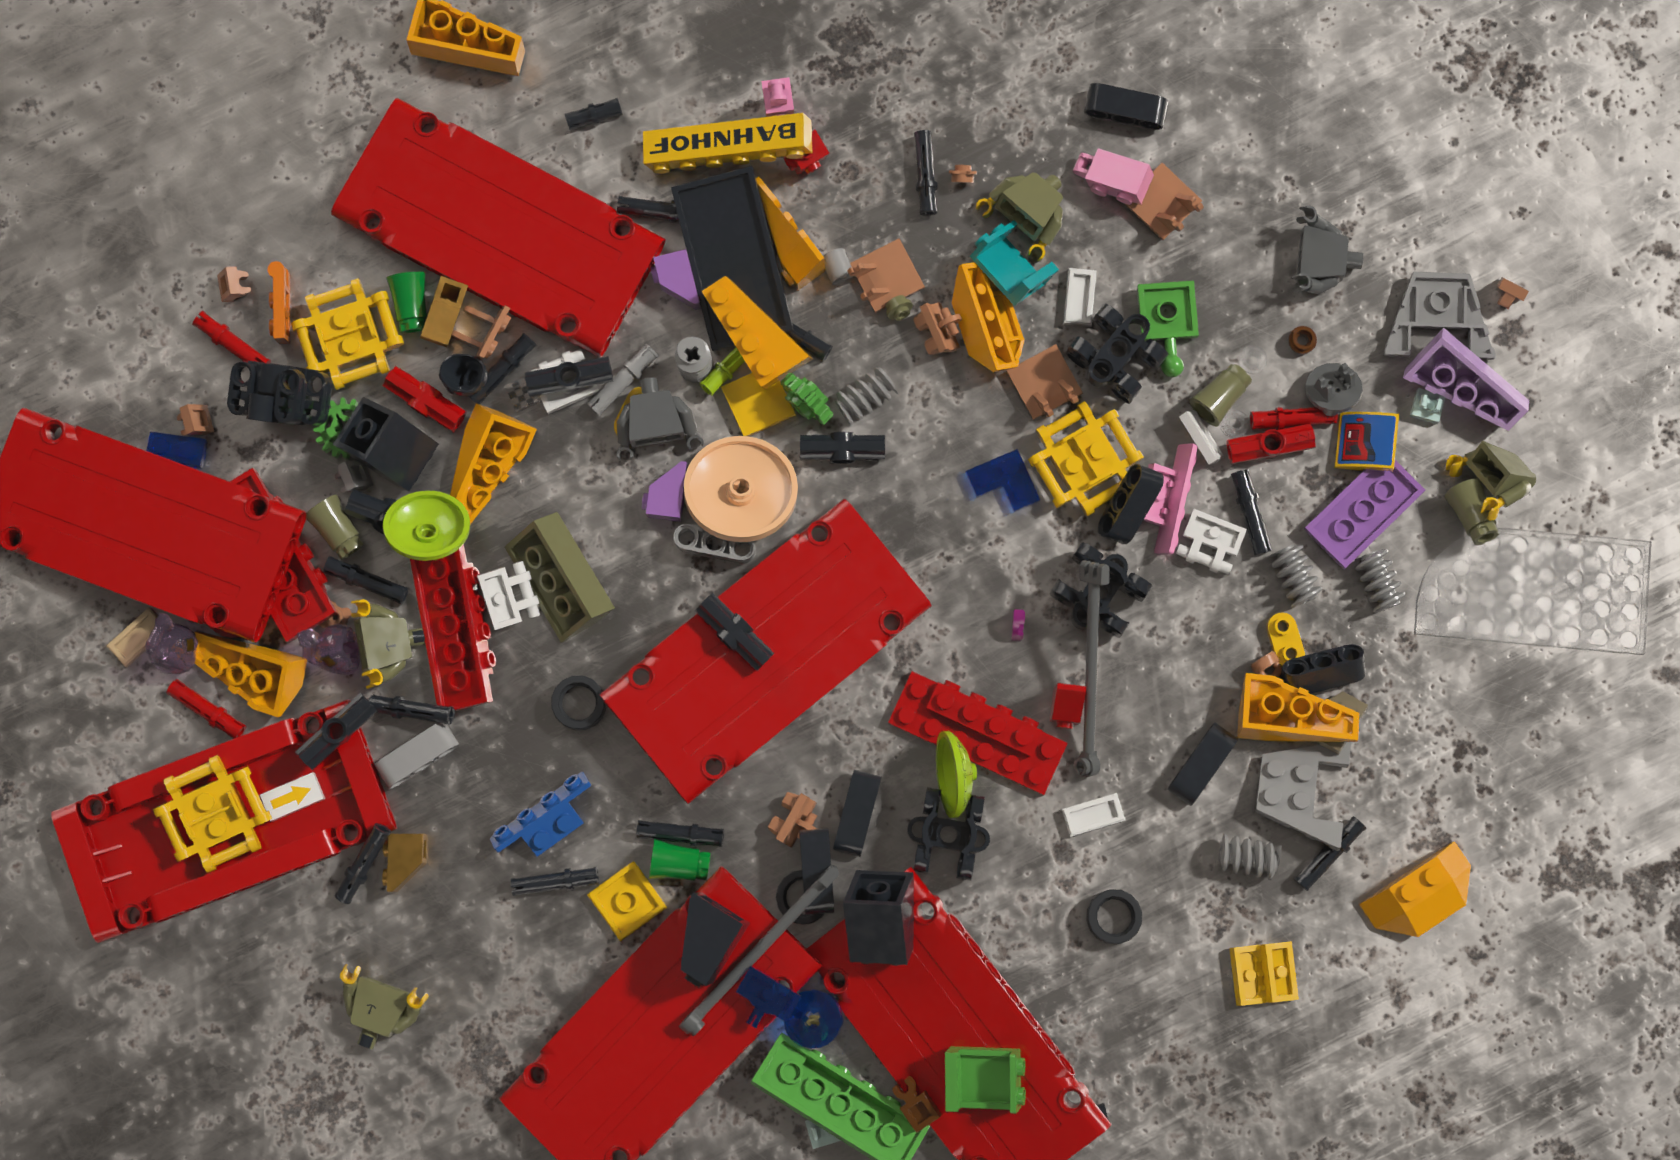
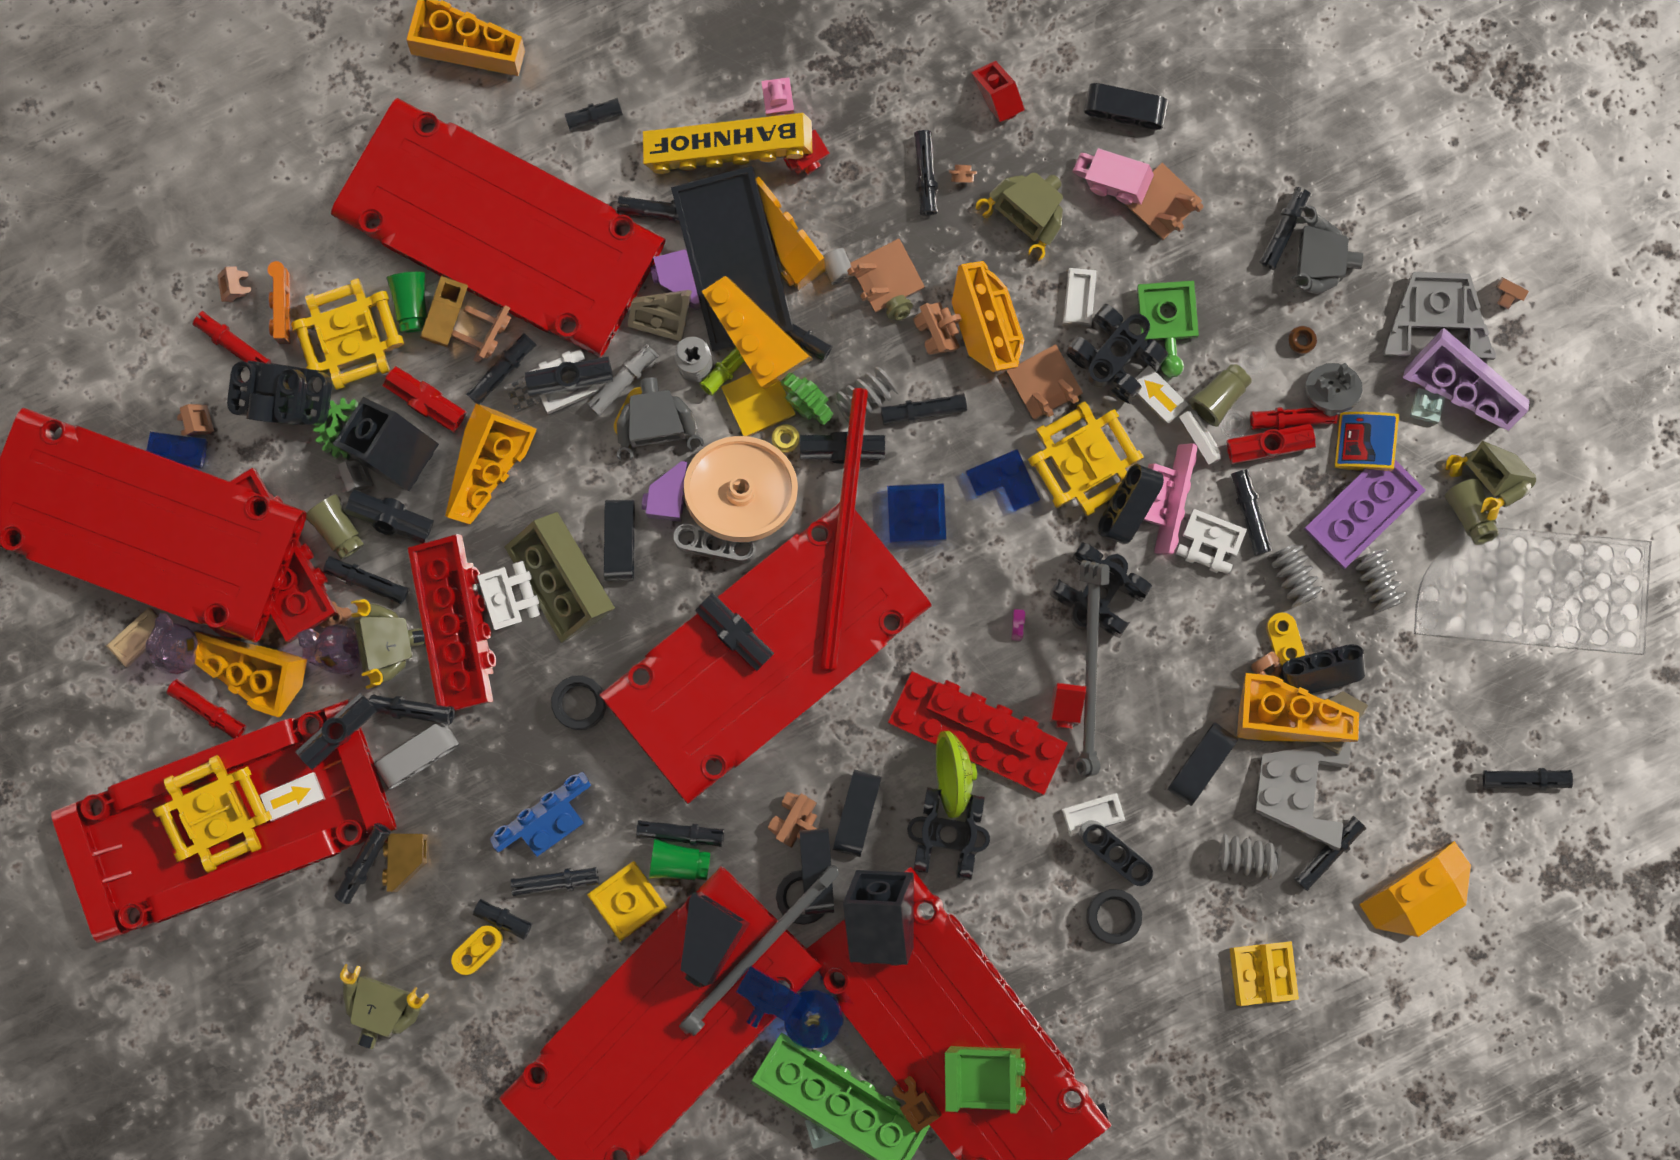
lime dish [383,491,470,561] -> none
black hair [439,354,488,396] -> none
teal panel [970,220,1059,306] -> none
none -> yellow plate [451,926,503,975]
none -> black pin [473,899,533,940]
none -> black beam [604,500,635,581]
none -> dark tan wing [627,290,692,341]
none -> light yellow plate [772,424,800,453]
none -> red axle [821,388,868,670]
none -> black pin [881,393,967,425]
none -> clear blue plate [887,483,947,543]
none -> red slope [971,61,1025,122]
none -> black beam [1079,820,1153,886]
none -> white tile [1135,365,1189,425]
none -> black pin [1259,187,1312,270]
none -> black pin [1482,768,1573,791]

